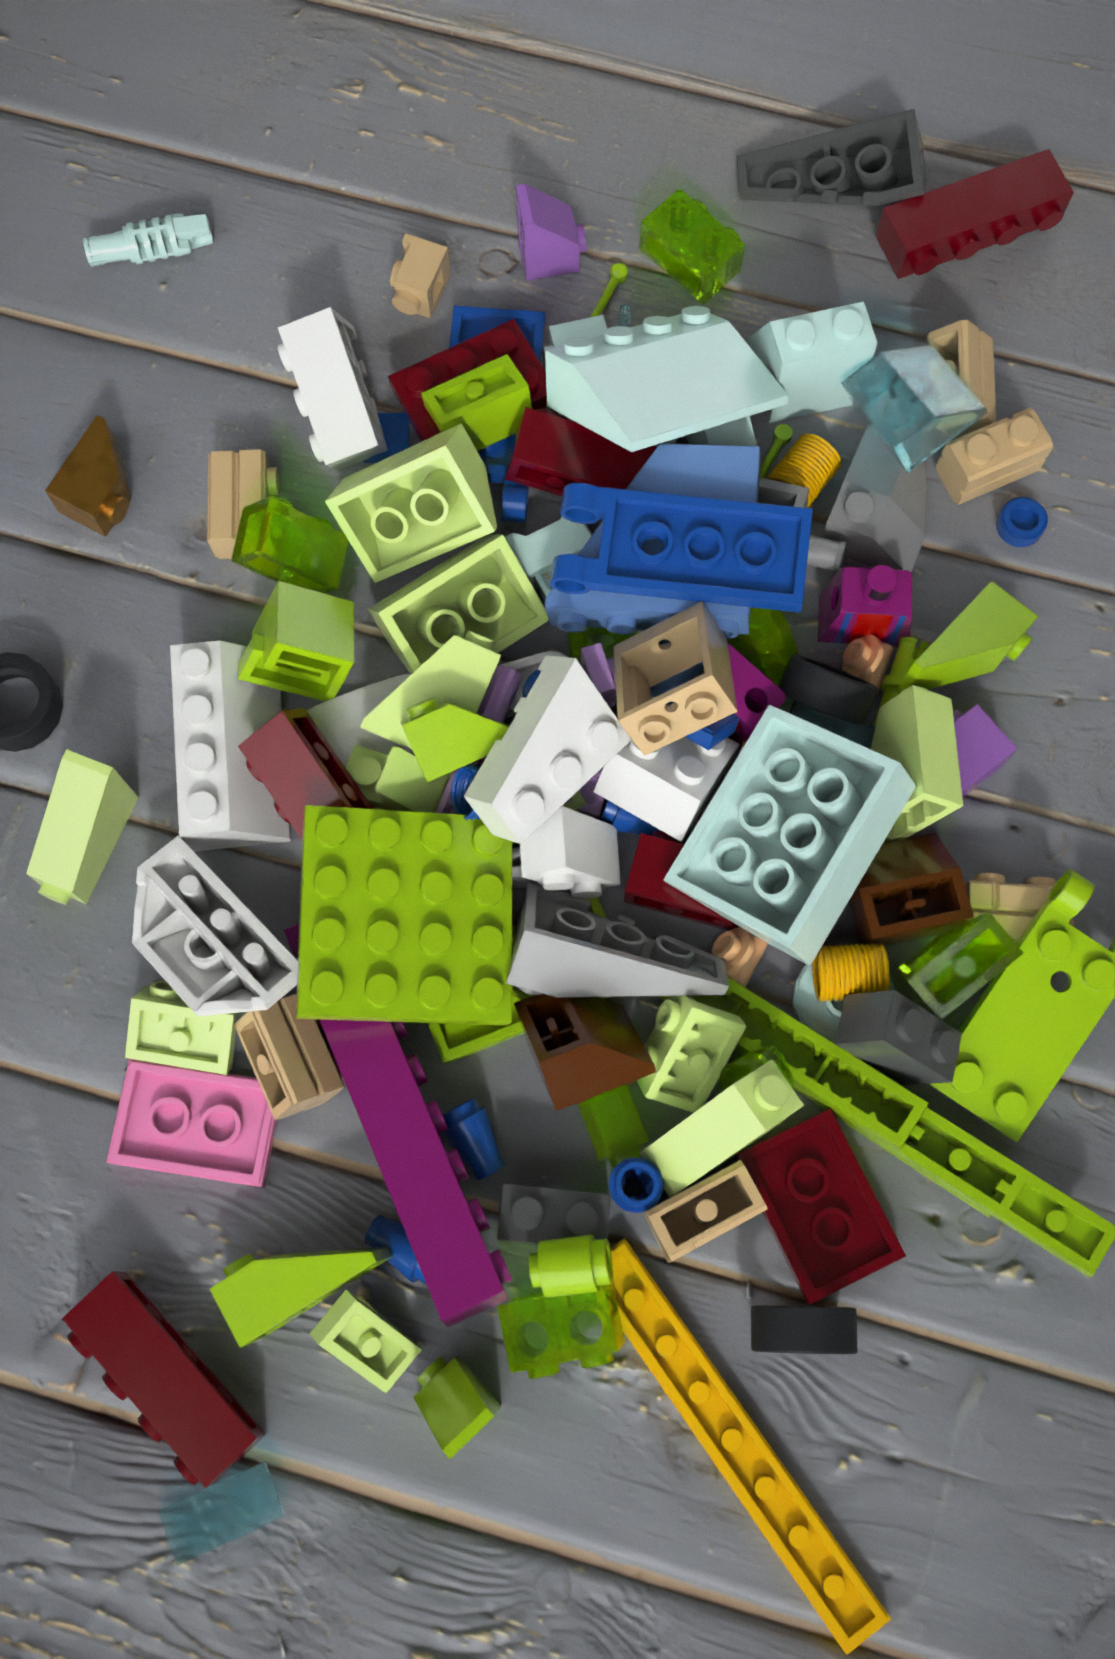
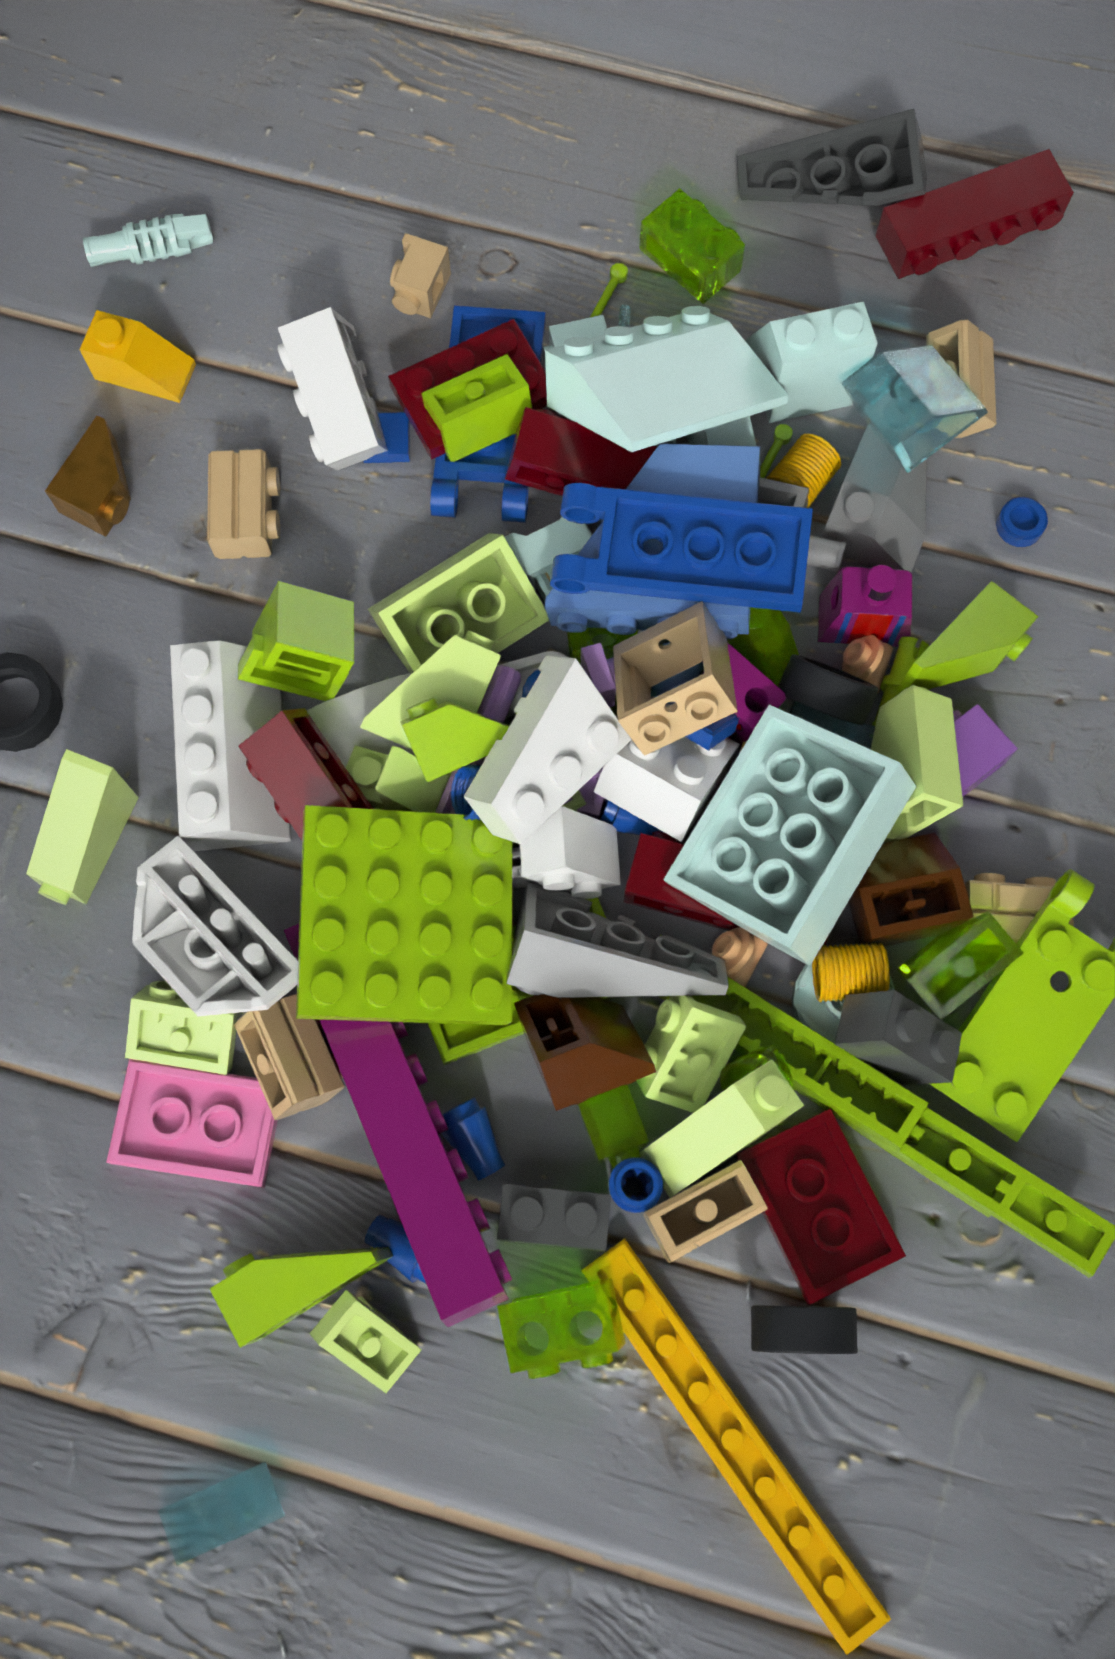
dark red brick [62,1271,266,1488] -> none
clear neon green brick [231,496,349,594] -> none
yellowish green slope [325,423,497,583] -> none
lime slope [413,1356,501,1459] -> none
medium lavender slope [516,184,587,281] -> none
lime brick [529,1234,613,1298] -> none
tan brick [936,407,1054,505] -> none
none -> yellow slope [79,310,196,403]

